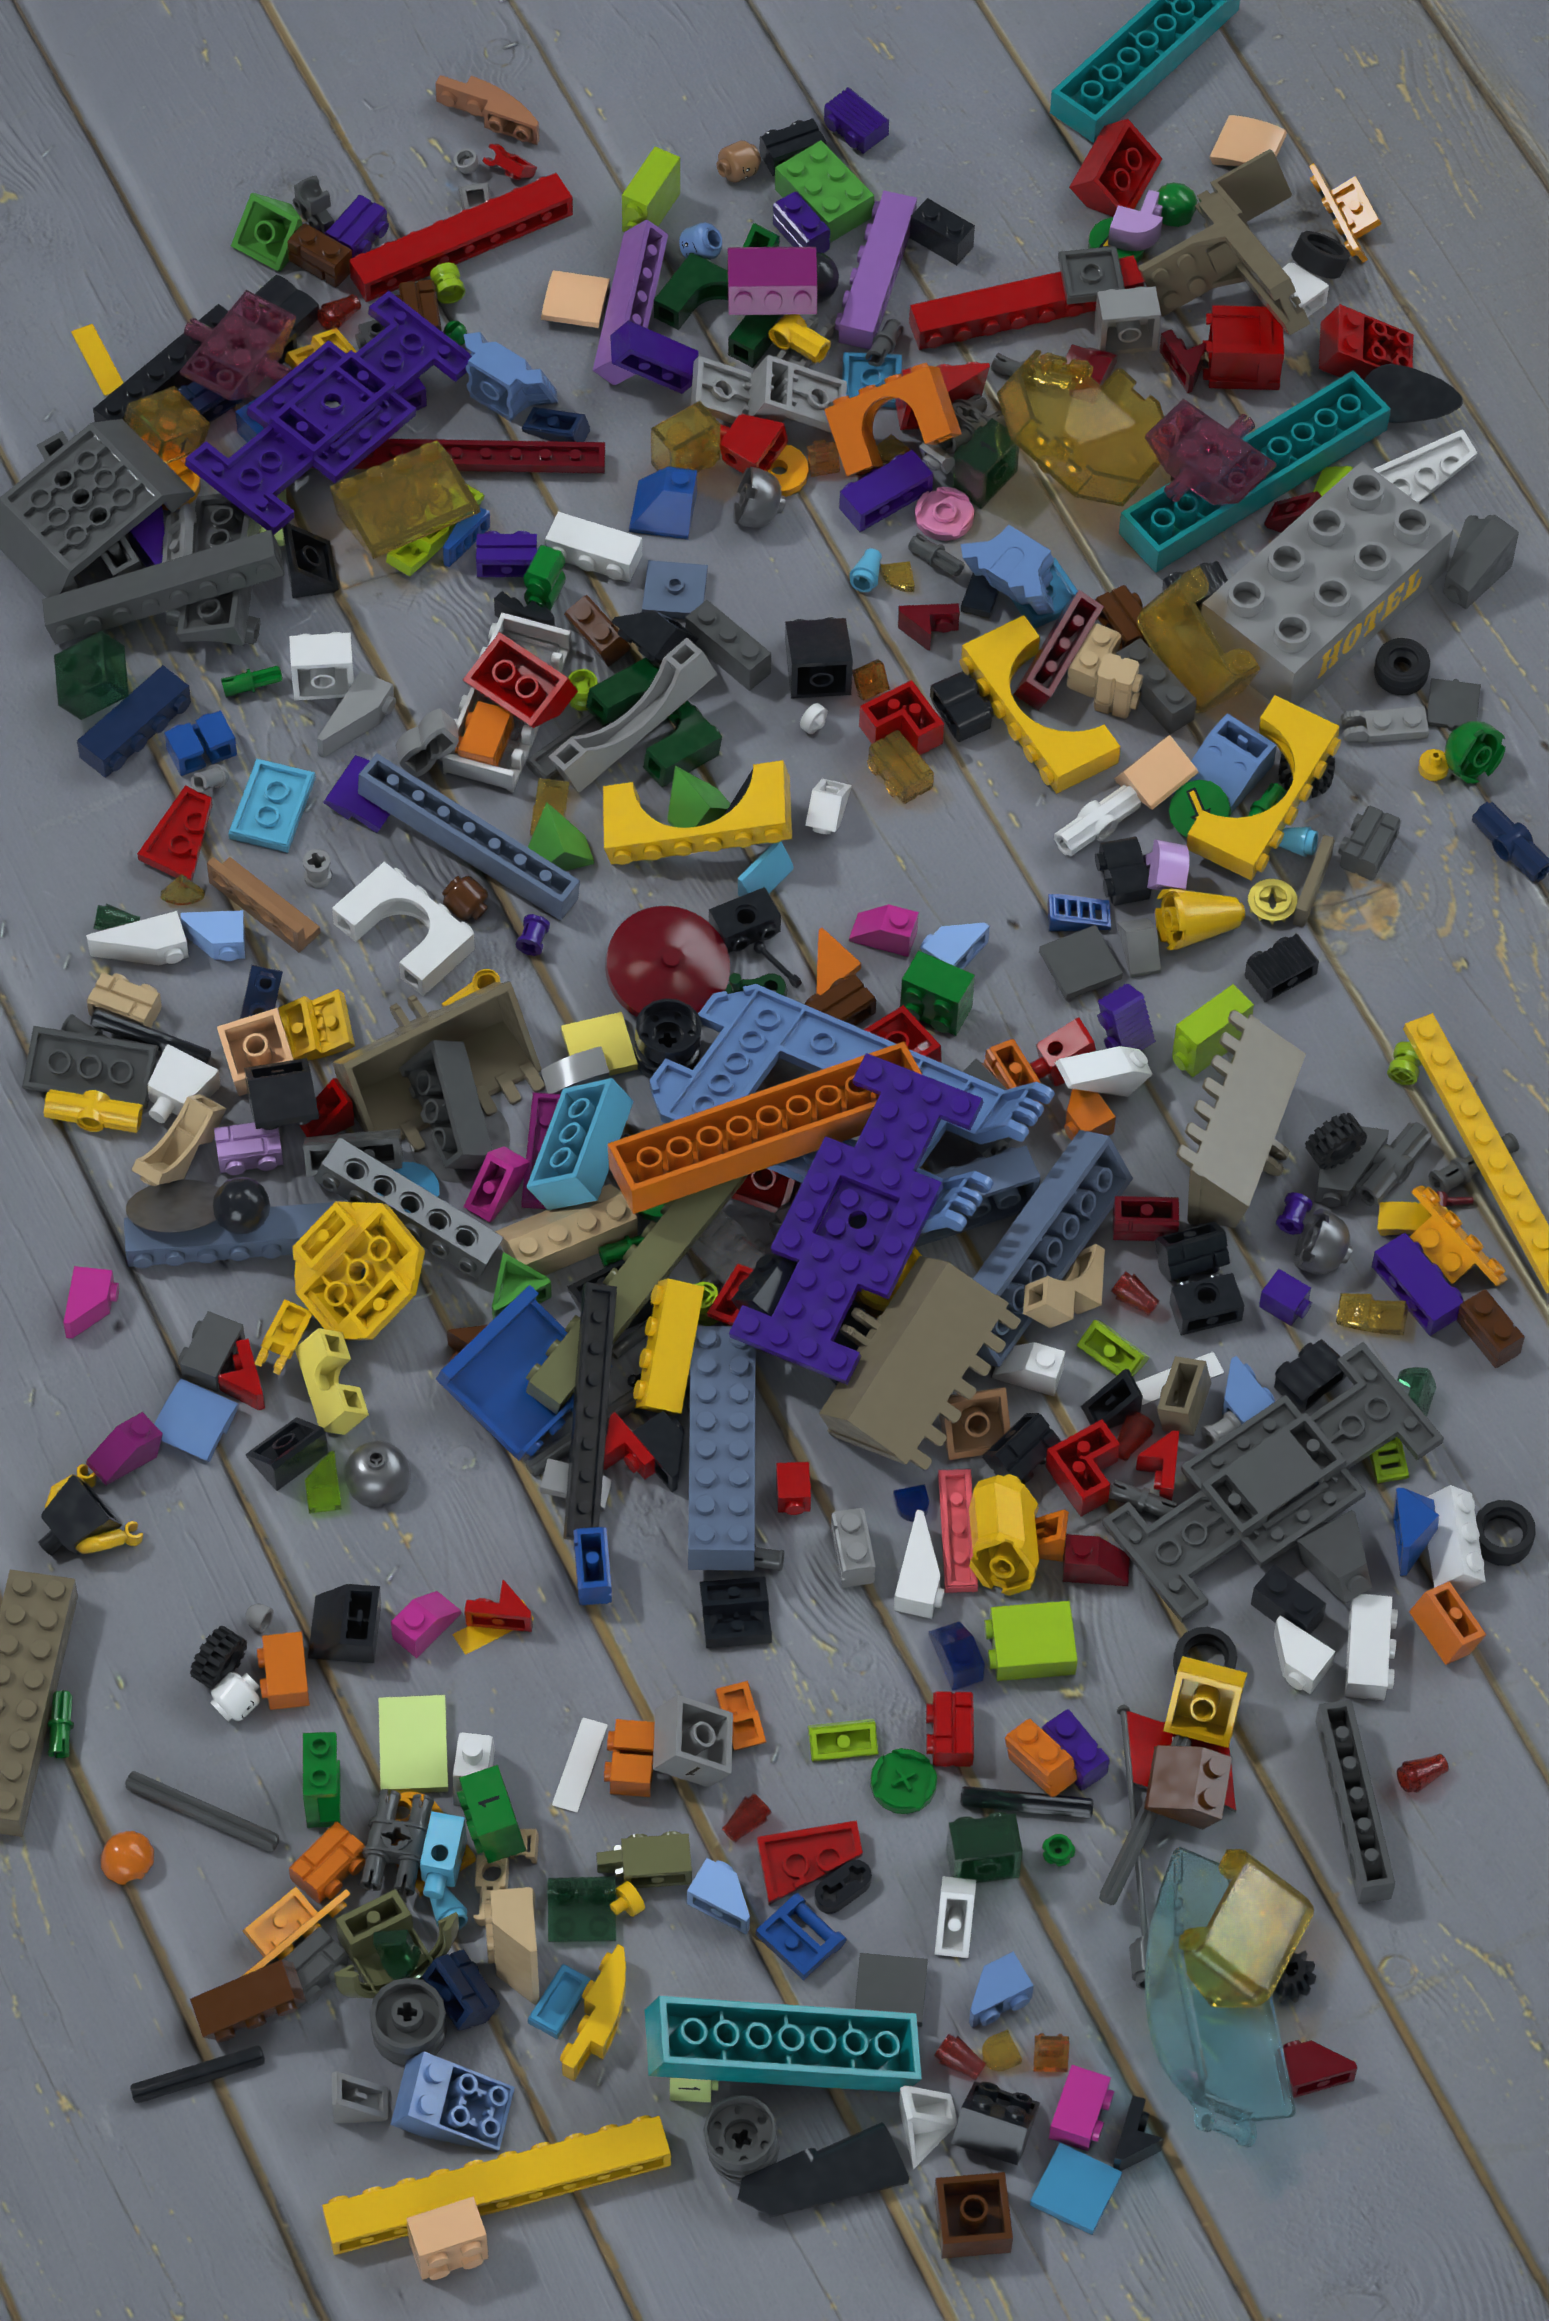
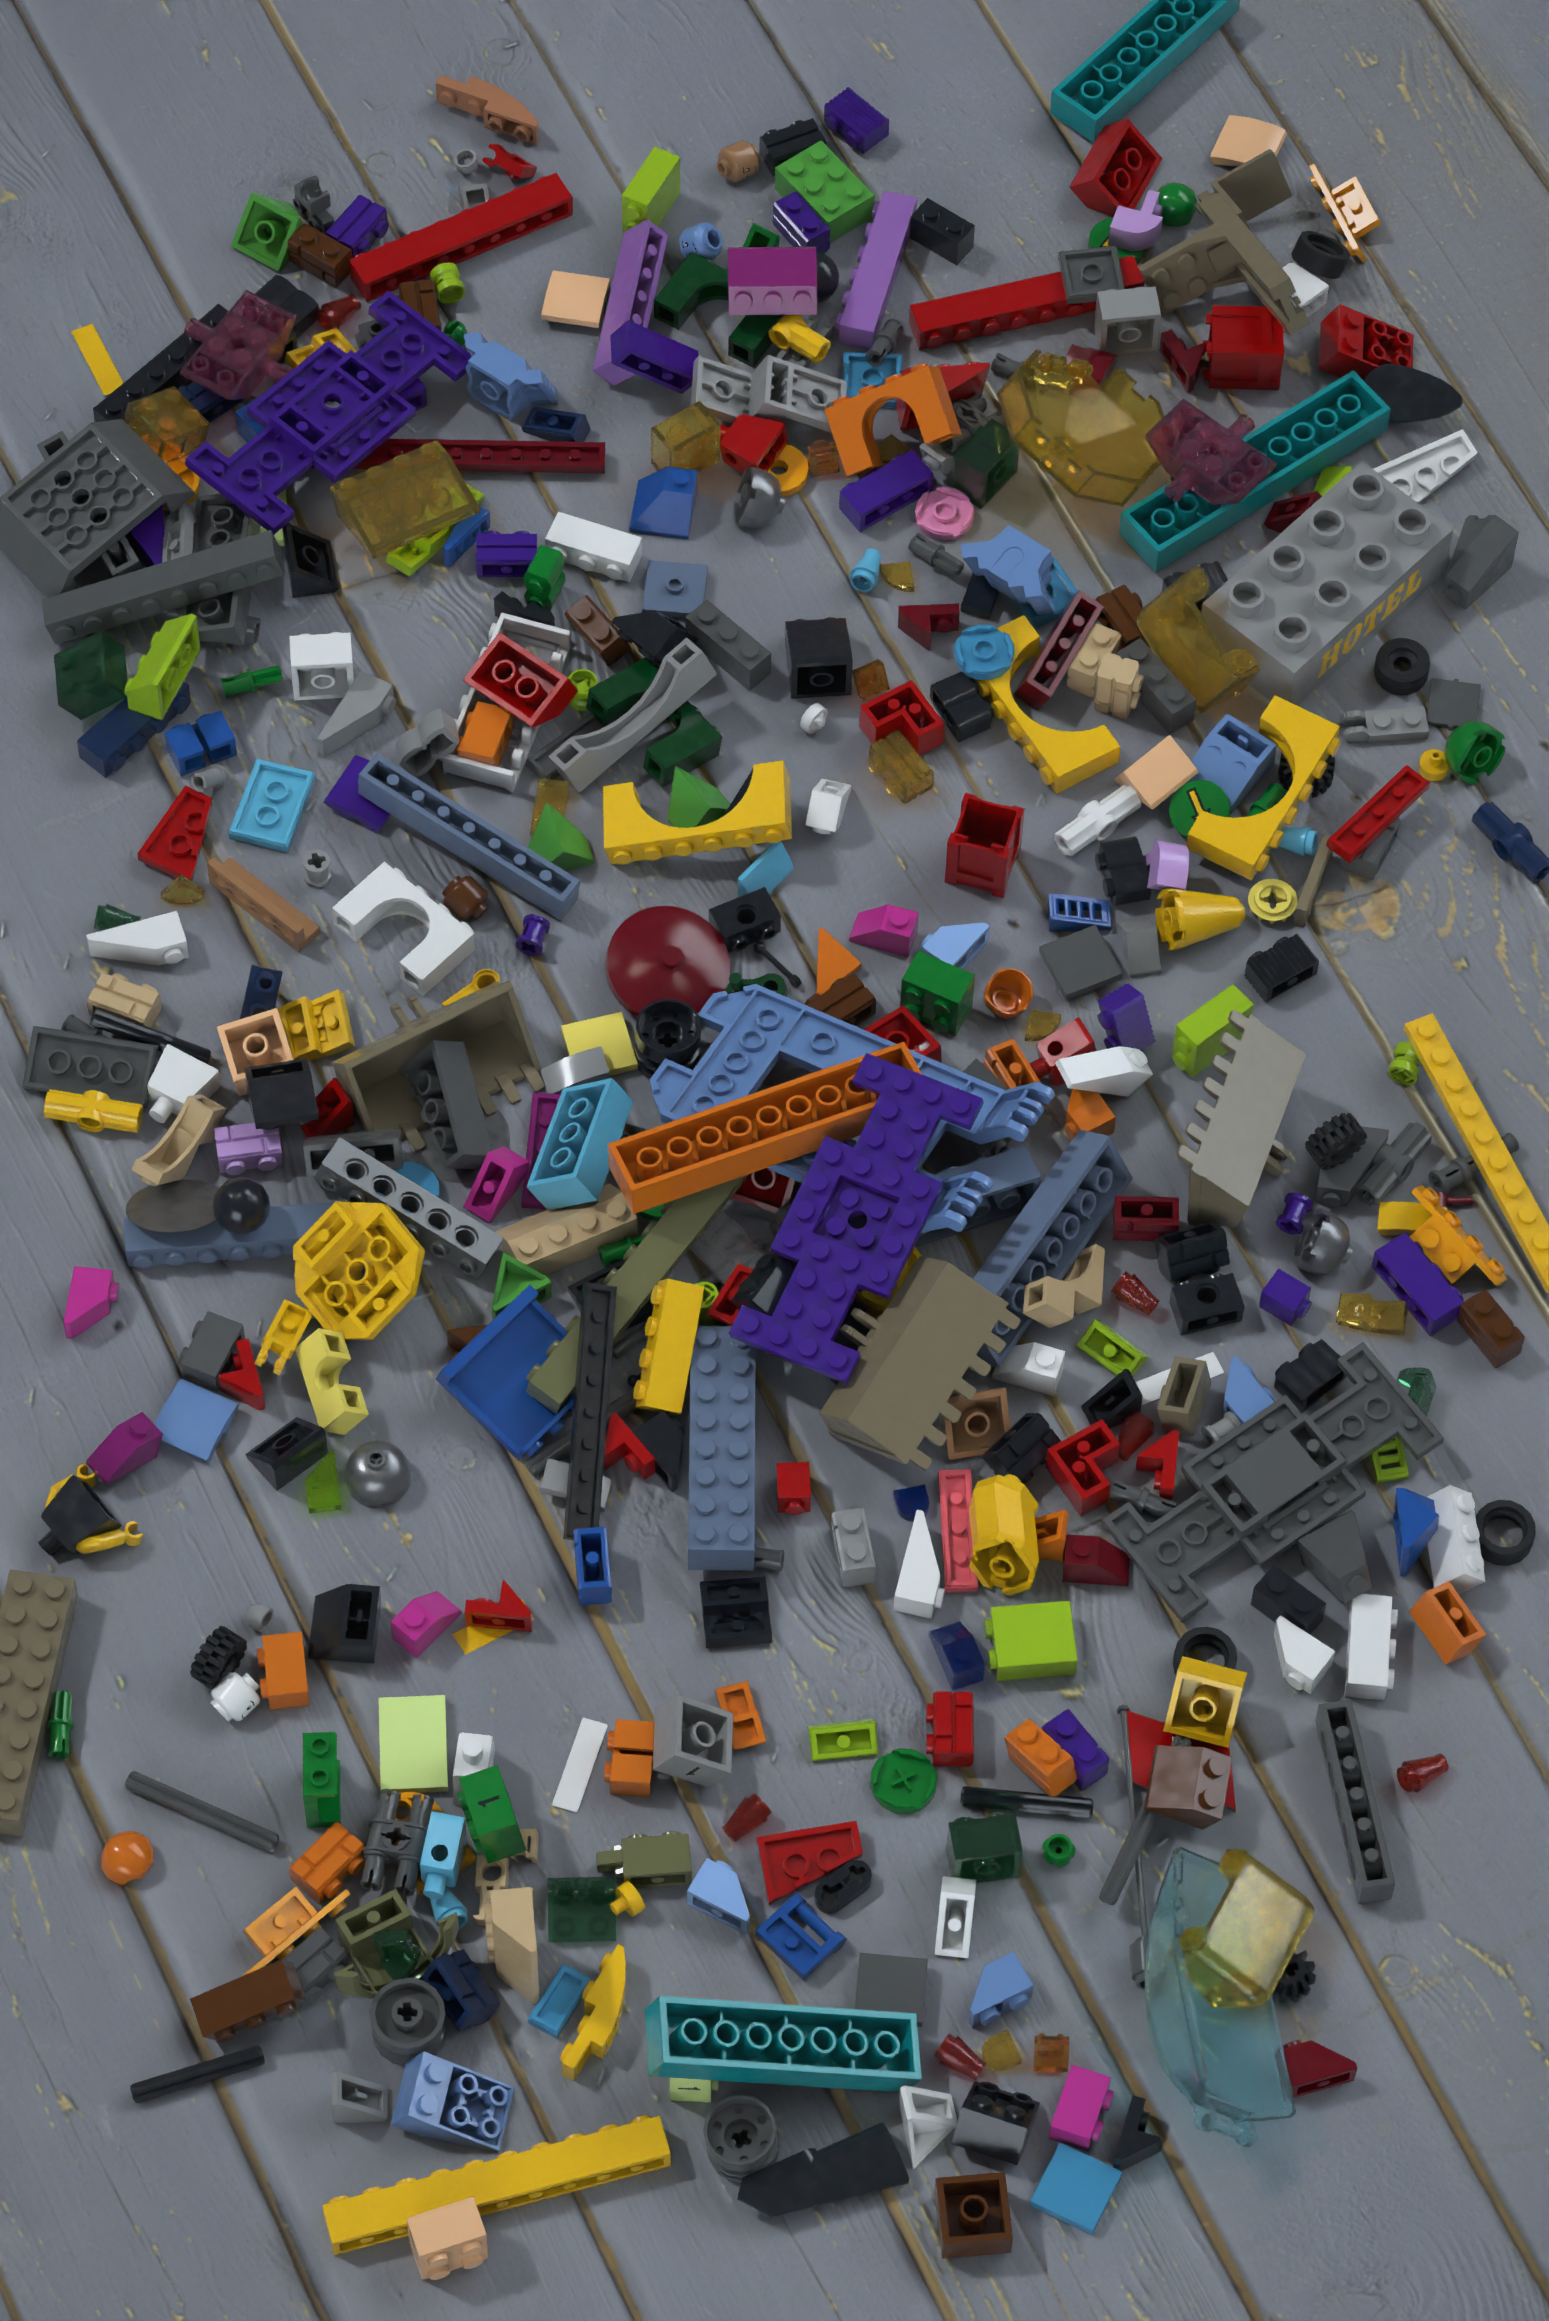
light blue slope [180,910,245,961] -> none
none -> lime slope [124,614,201,720]
none -> red container [945,793,1025,898]
none -> dark azure tile [954,624,1014,680]
none -> orange hair [983,968,1034,1019]
none -> clear yellow tile [1025,1009,1062,1041]
none -> red tile [1326,765,1430,864]

